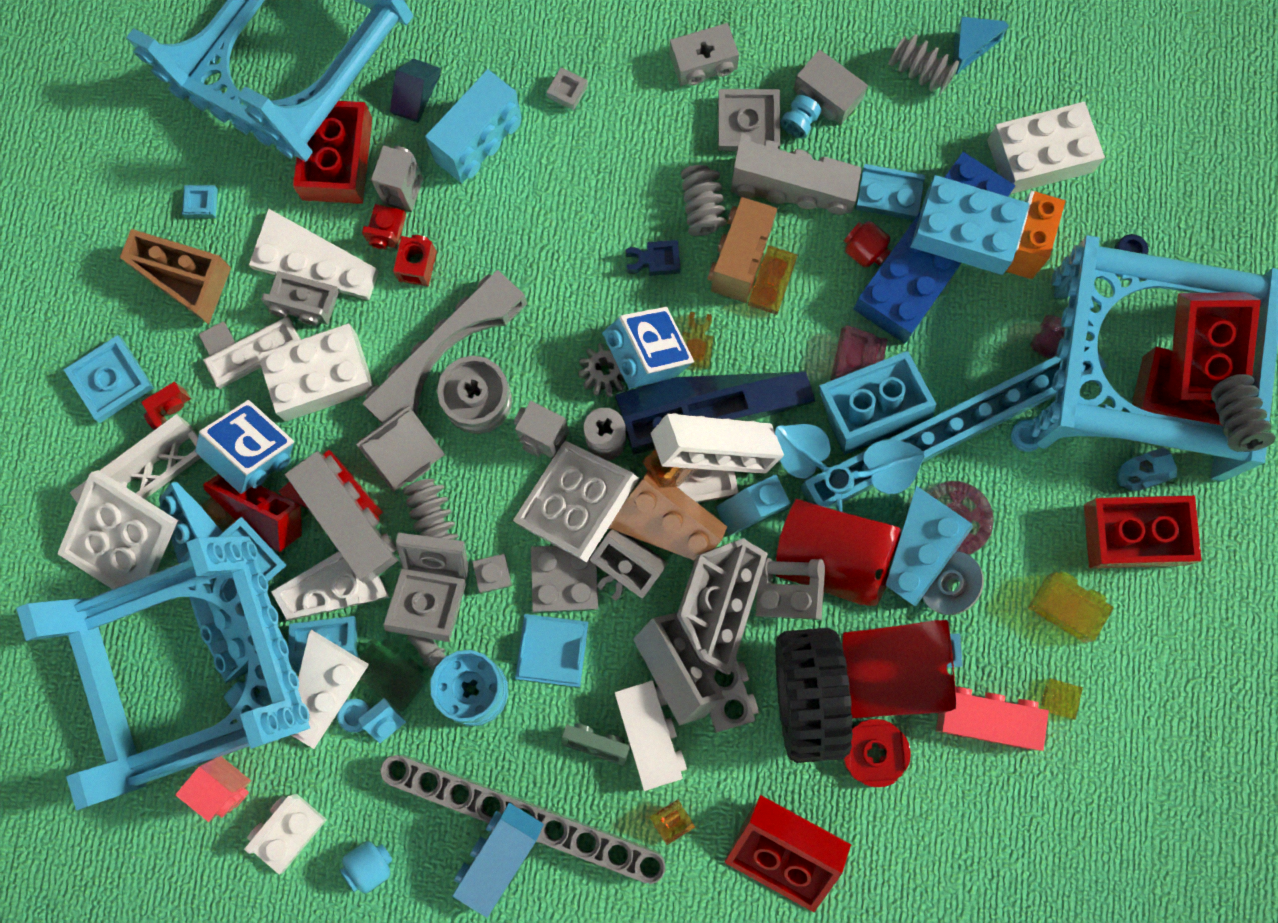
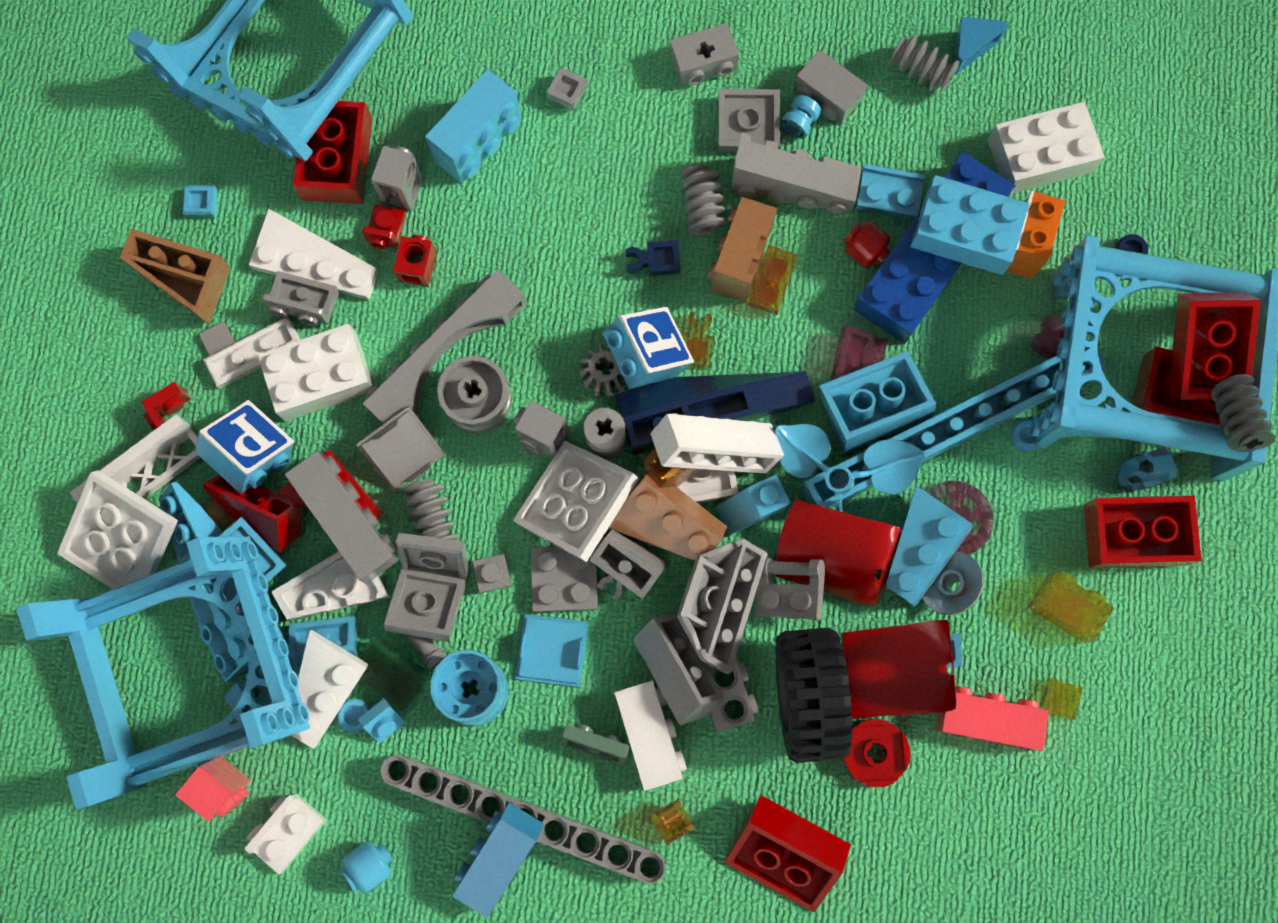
medium azure plate [64,335,154,423] -> none
dark blue slope [390,58,442,123] -> none

